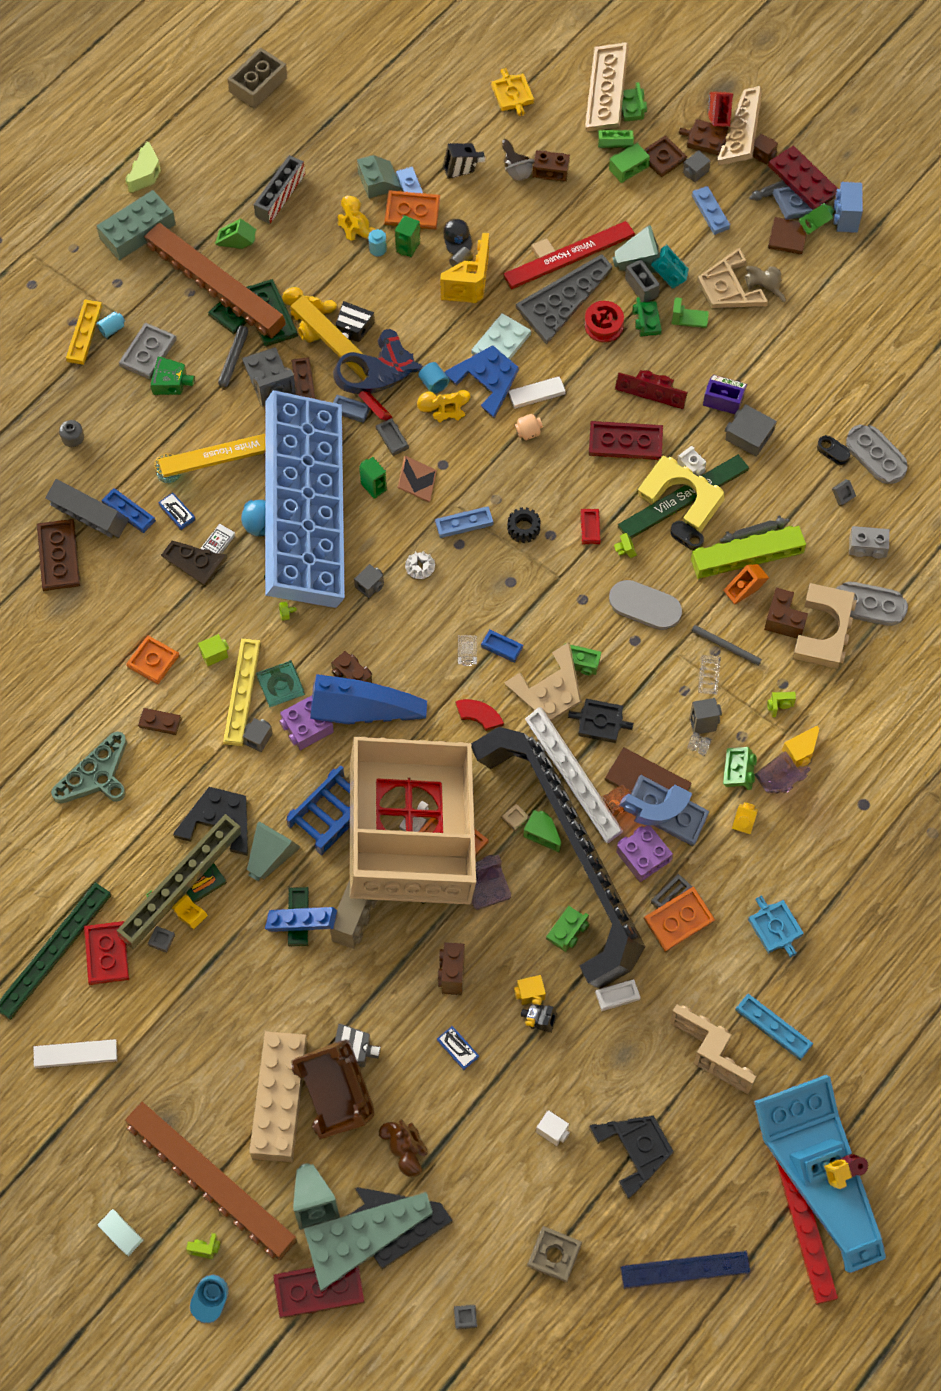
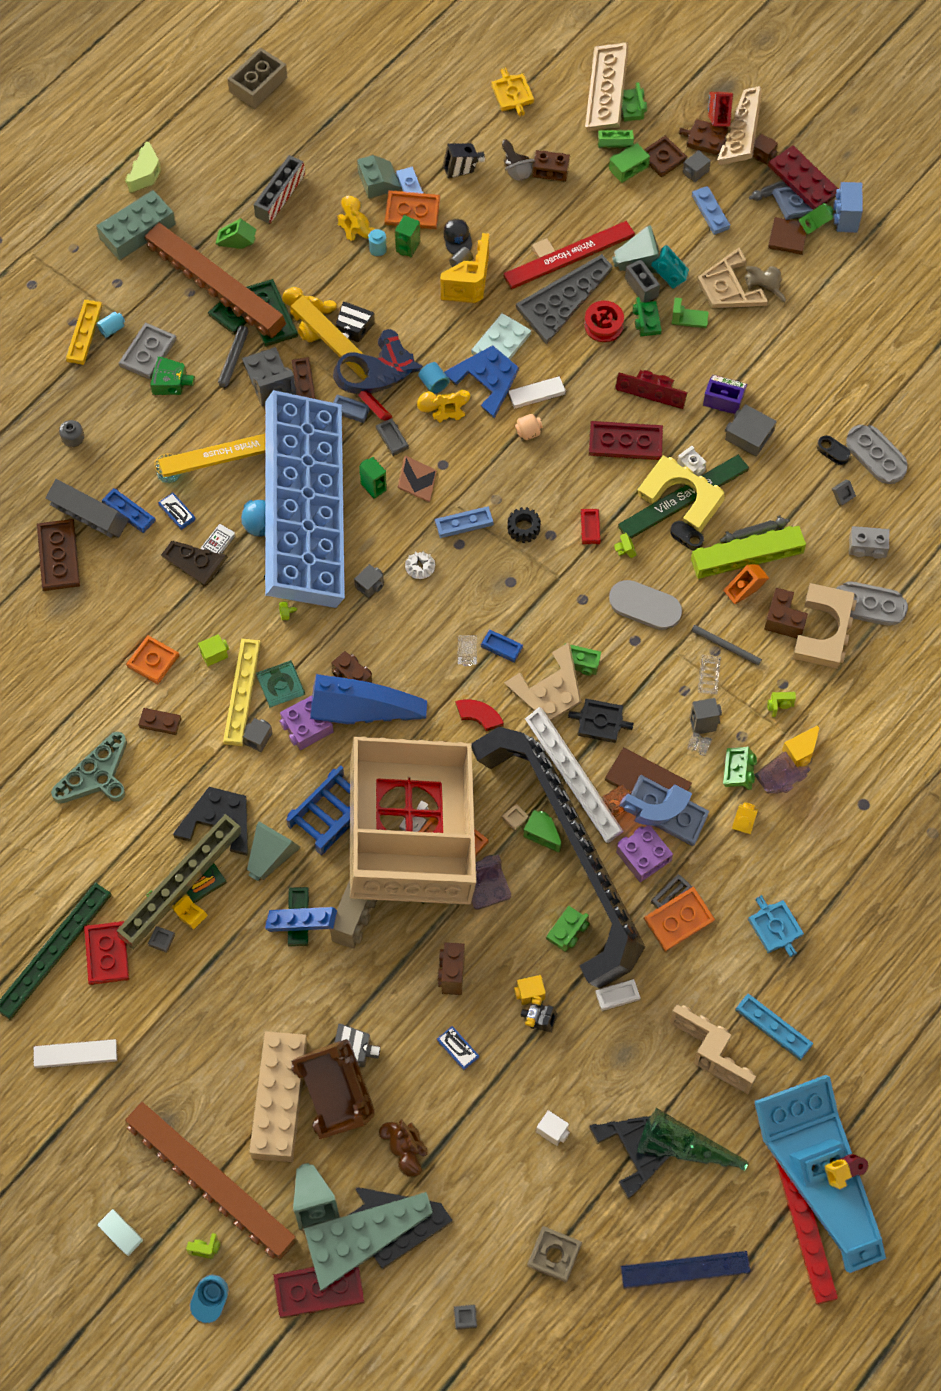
none -> clear green wedge [638,1108,748,1170]

